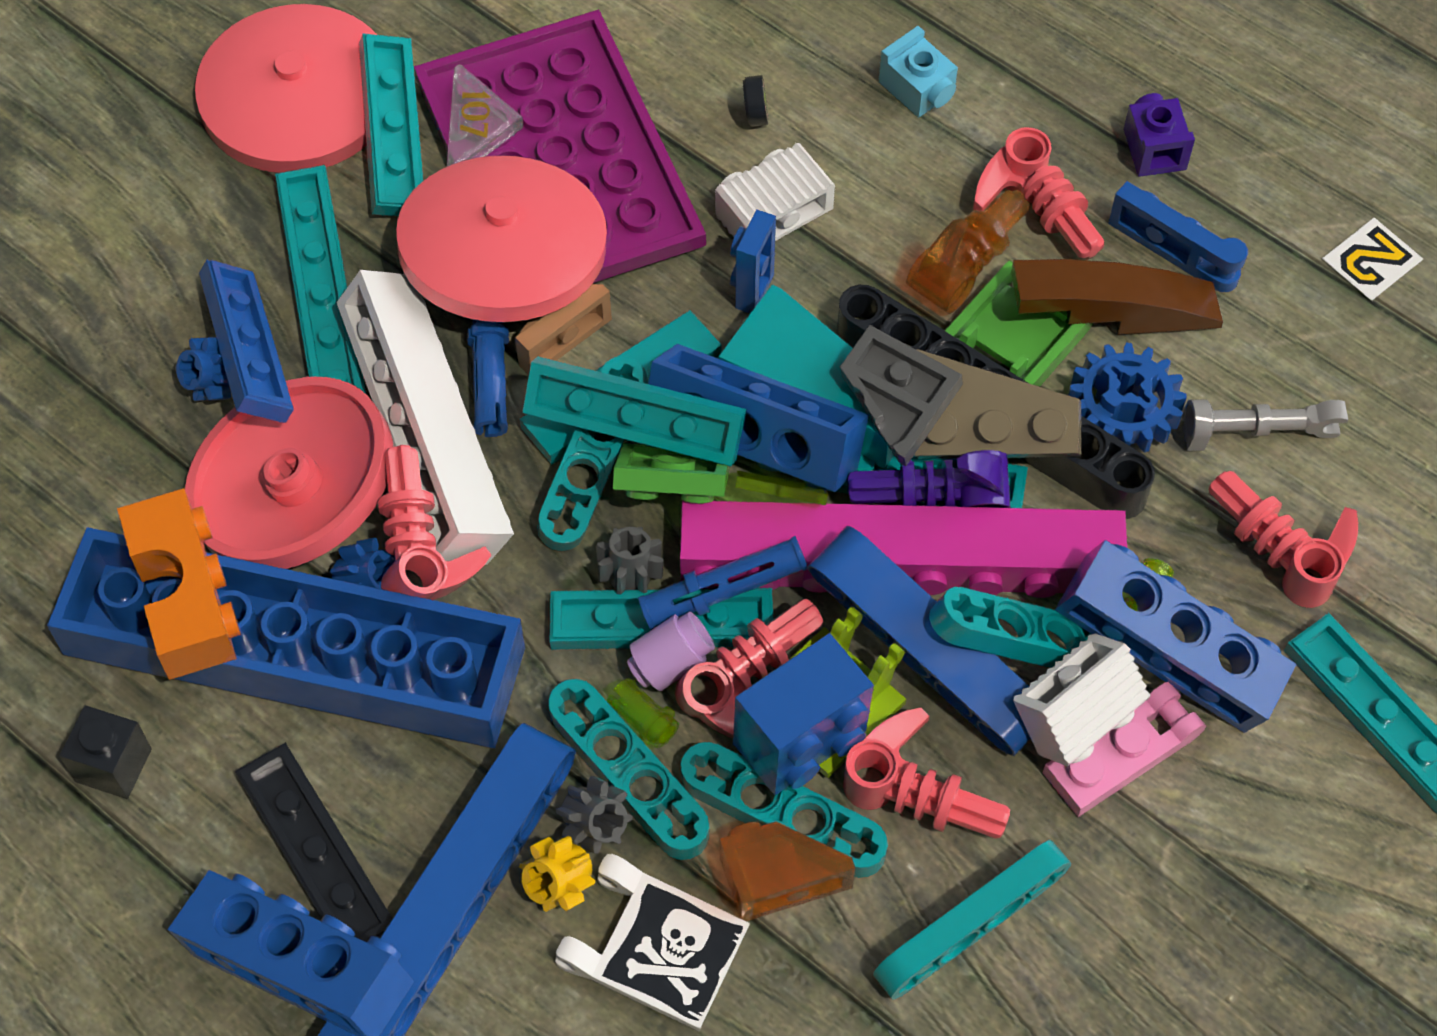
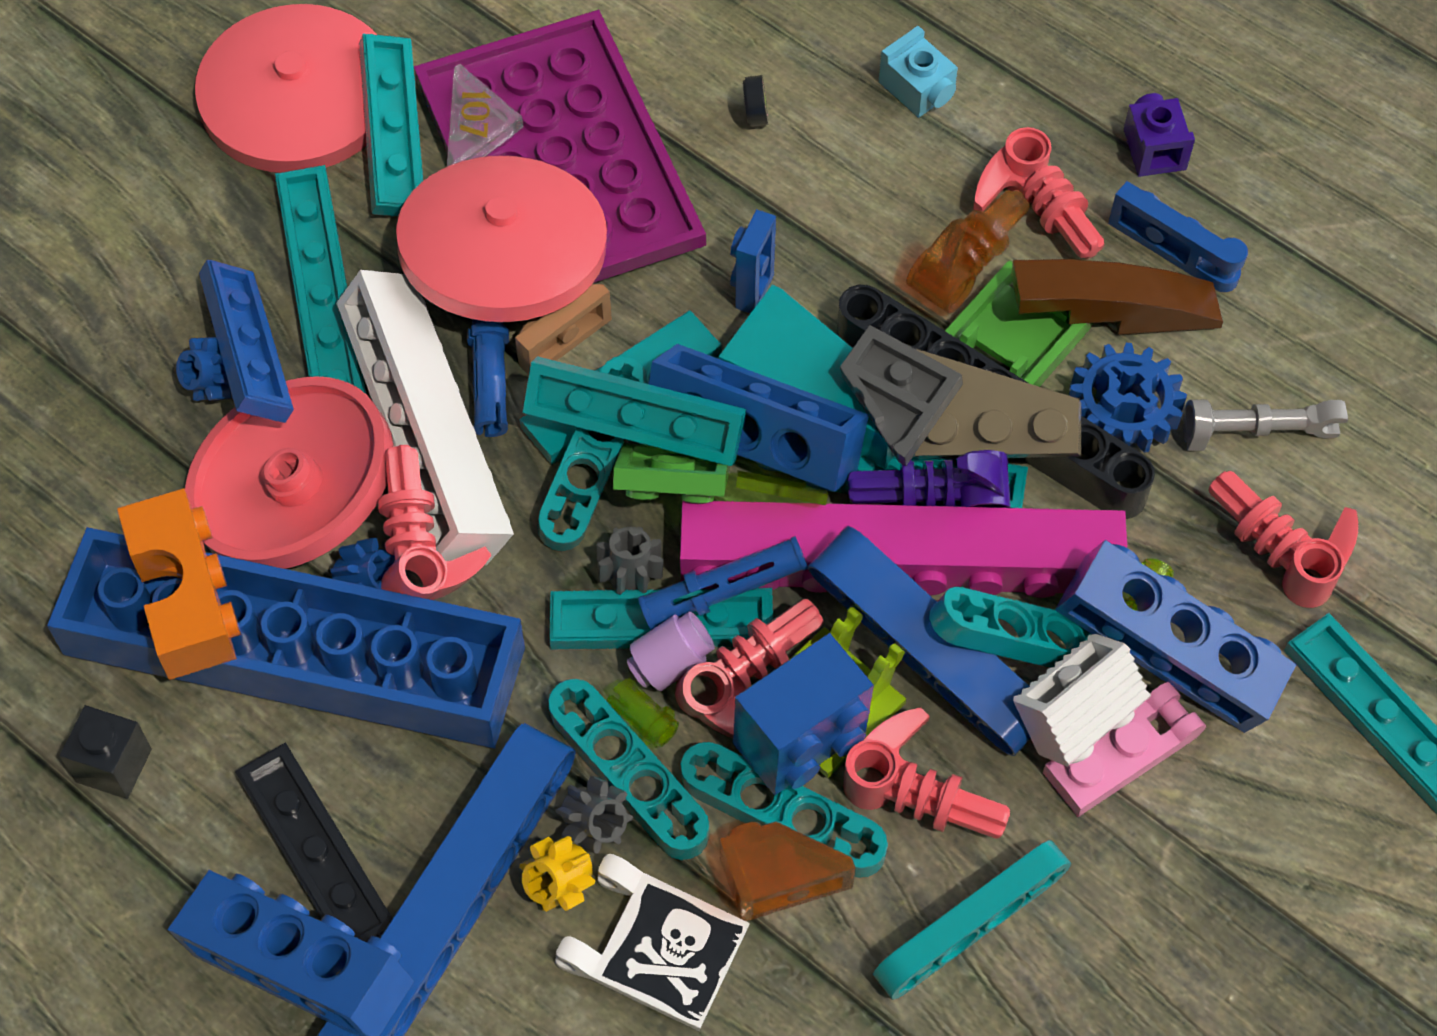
white brick [715,143,835,241] -> none
sticker [1322,218,1423,301] -> none

